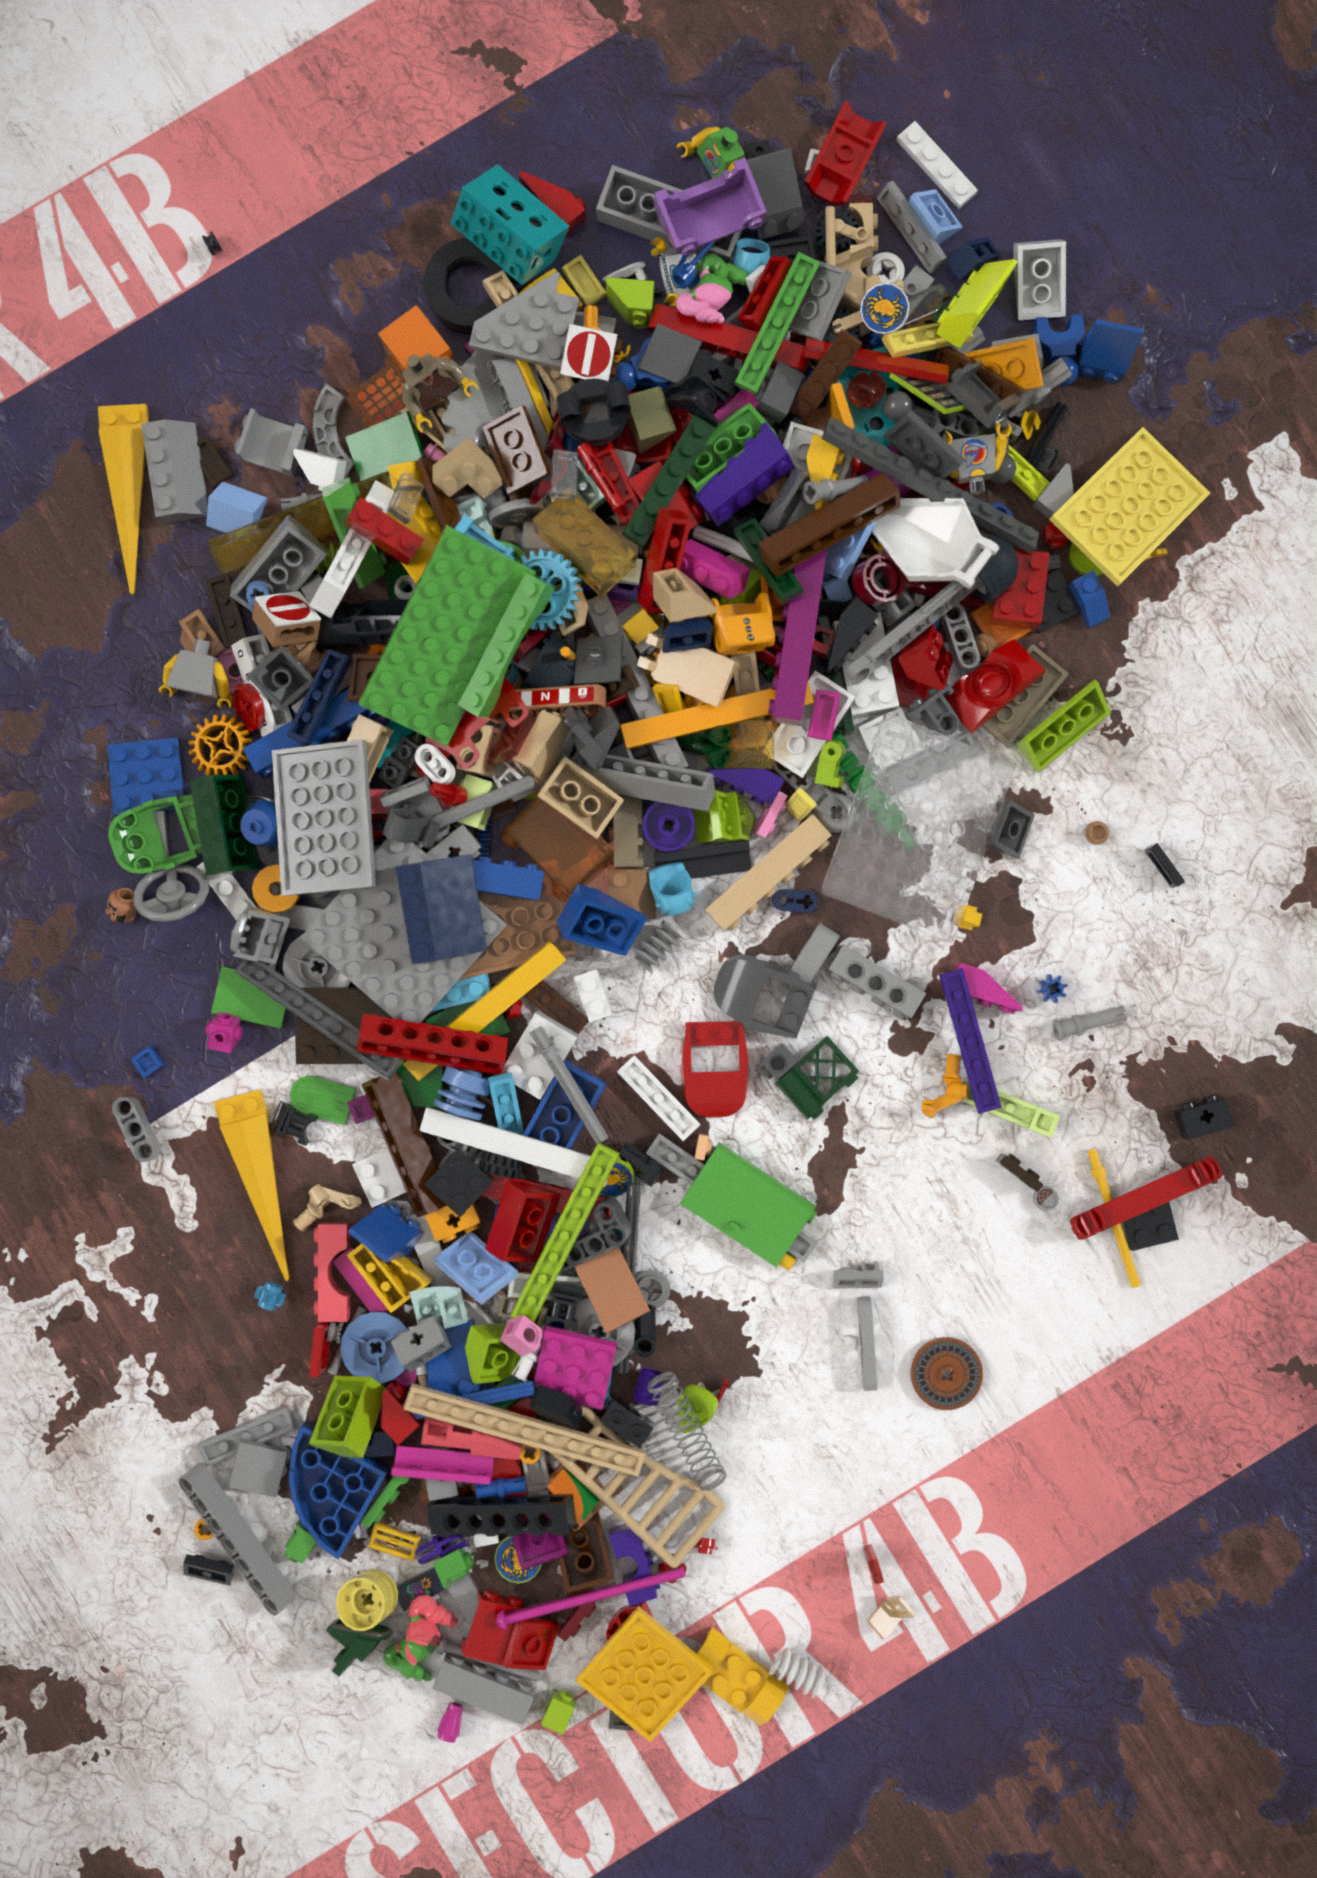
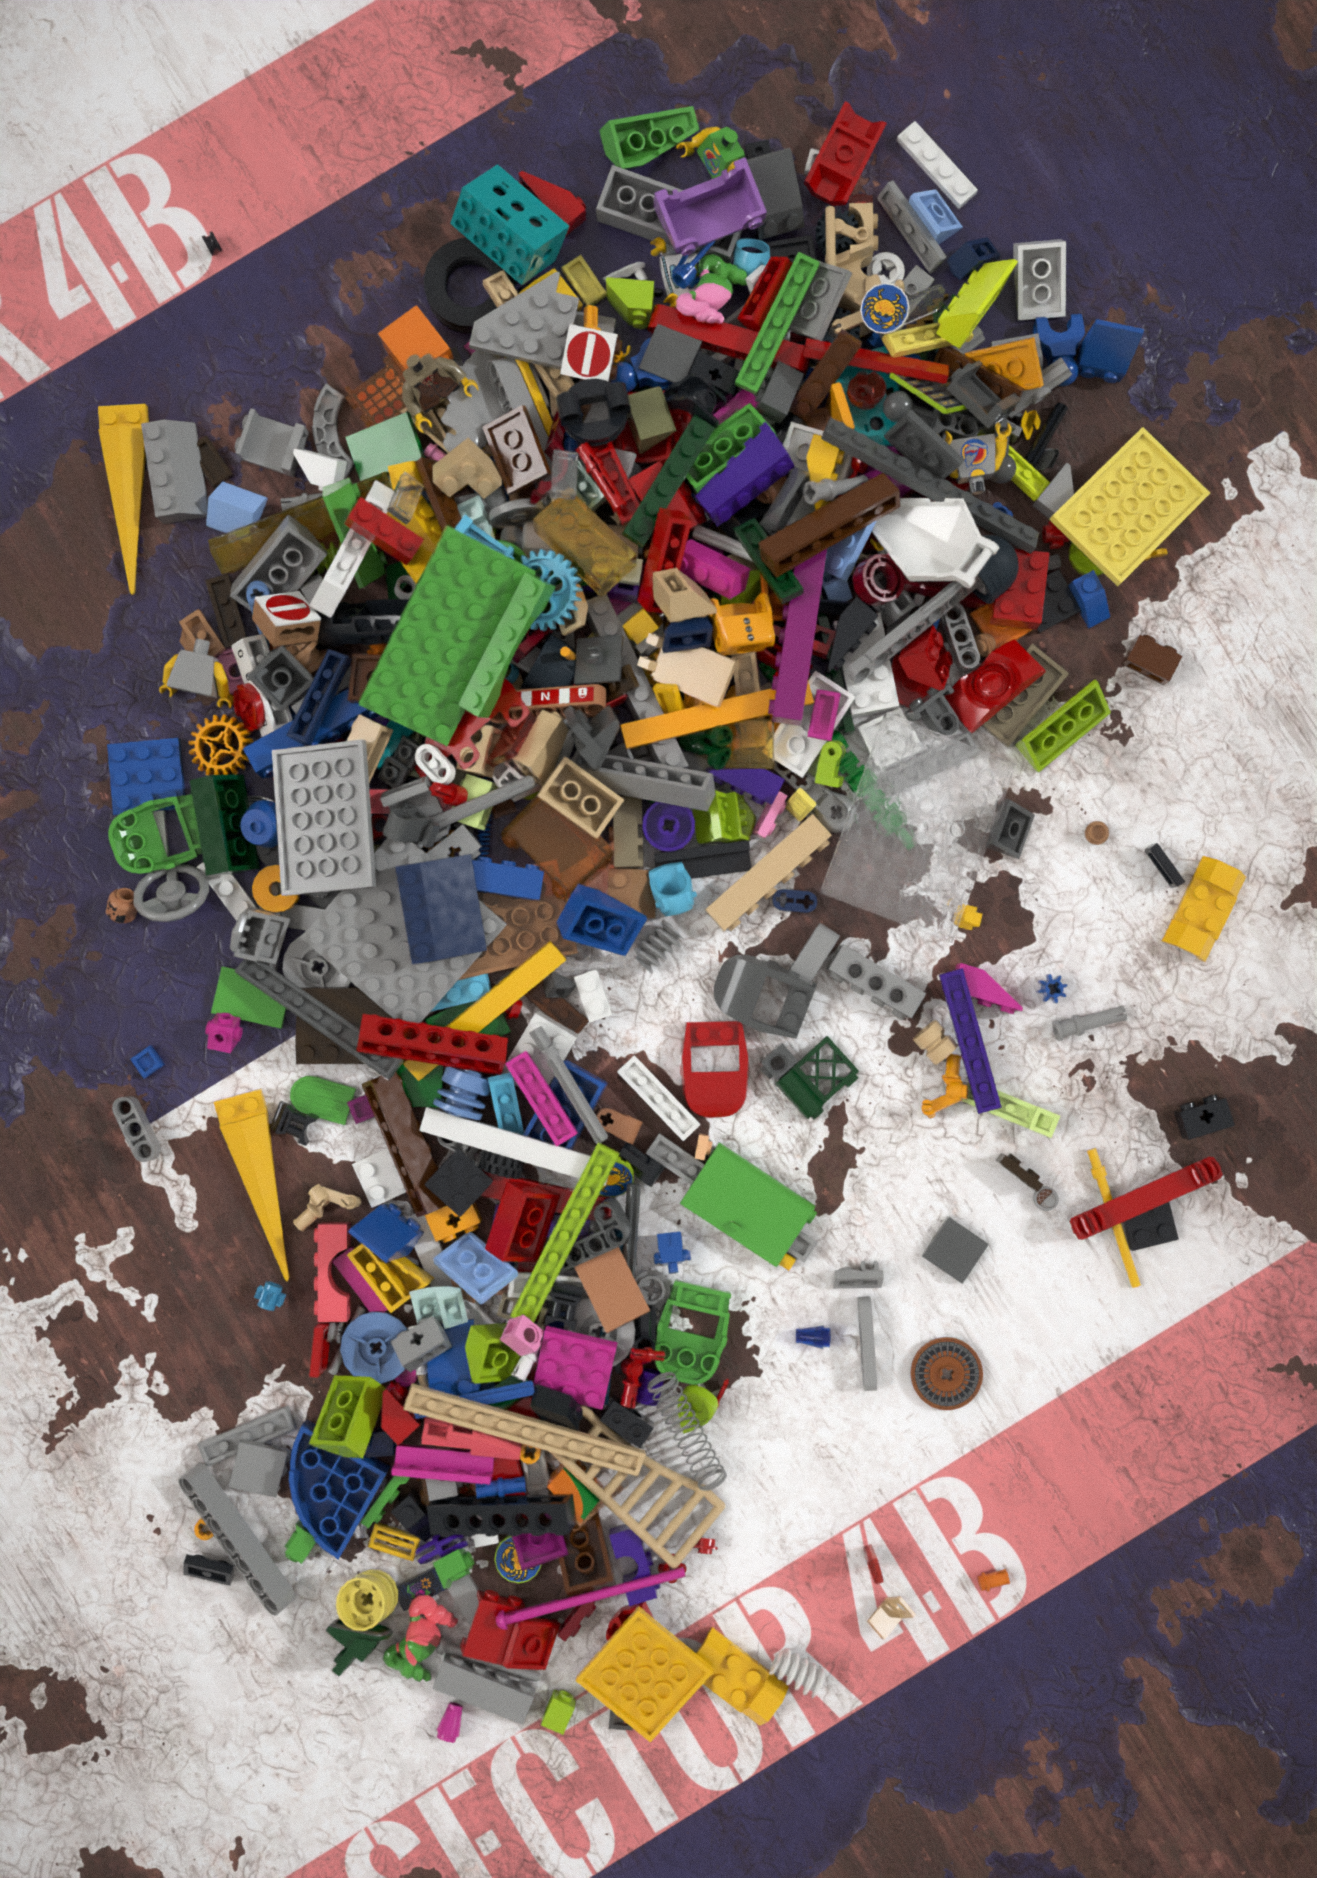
none -> black slope [391,1489,433,1542]
none -> dark pink plate [505,1050,578,1147]
none -> dark grey slope [543,972,576,998]
none -> nougat piece [596,1108,643,1144]
none -> bright green wedge [599,106,699,170]
none -> red pin [620,1347,665,1408]
none -> blue piece [653,1231,691,1274]
none -> bright green slope [655,1279,731,1385]
none -> clear blue cone [796,1325,831,1350]
none -> tan wheel [913,1020,958,1065]
none -> dark grey tile [922,1216,989,1284]
none -> orange pin [977,1569,1010,1592]
none -> reddish brown brick [1122,634,1182,686]
none -> yellow piece [1161,856,1246,962]

